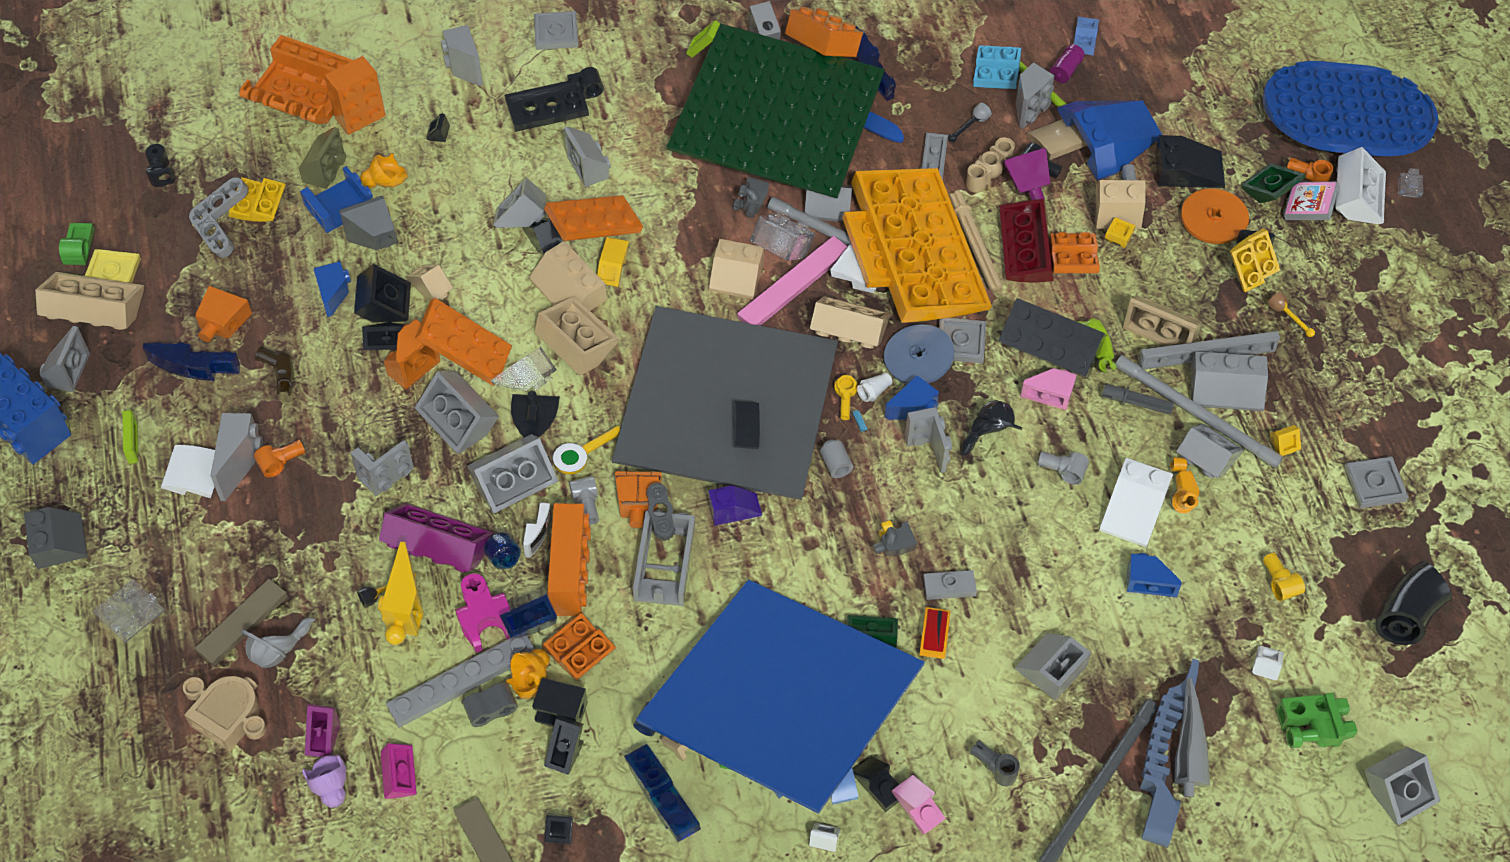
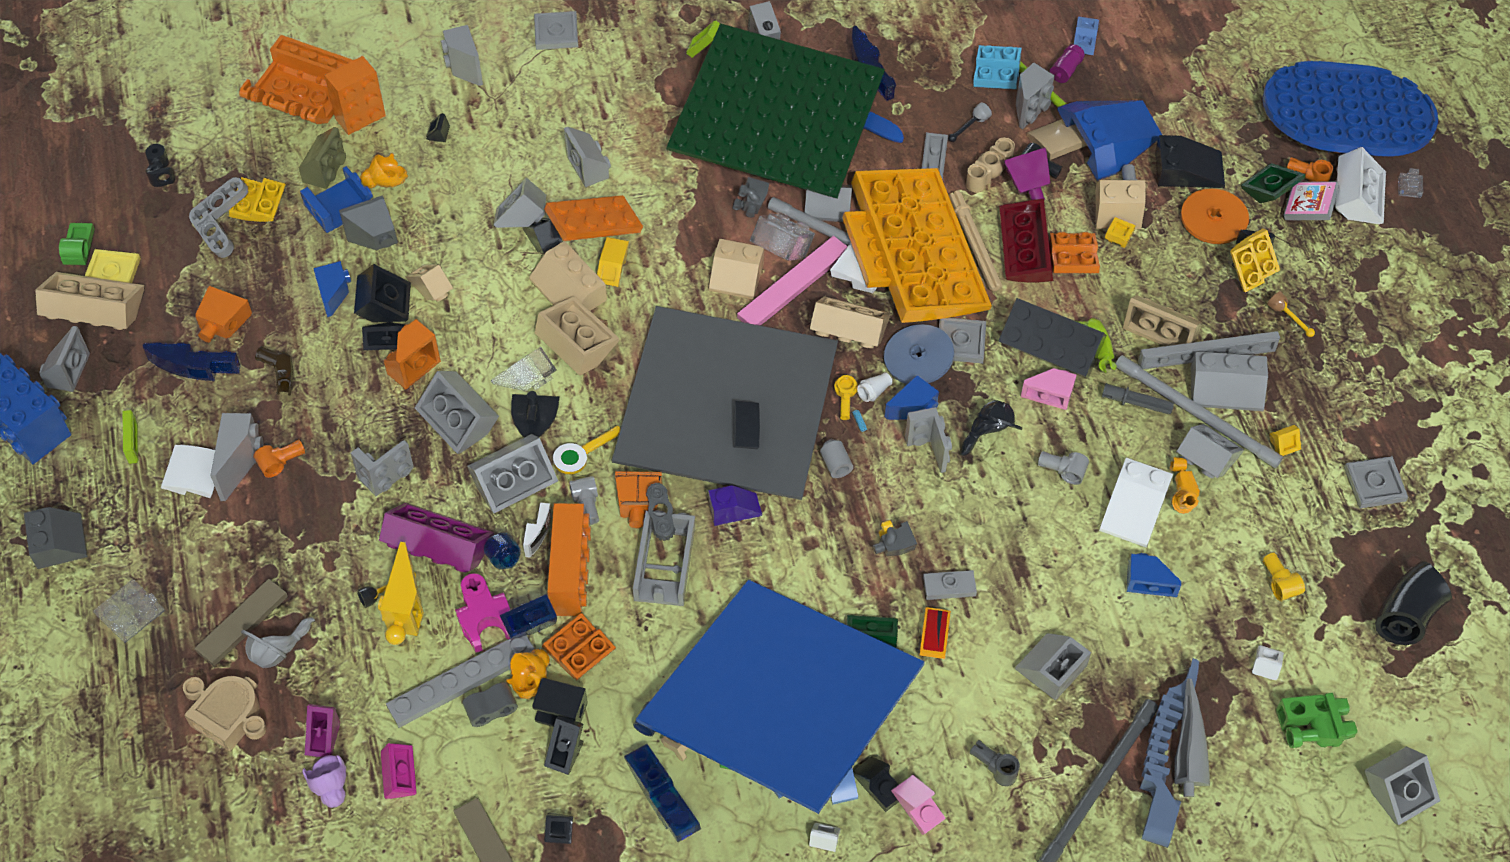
orange plate [415,298,512,386] -> none
black hinge [504,67,604,132] -> none
orange brick [785,7,863,57] -> none

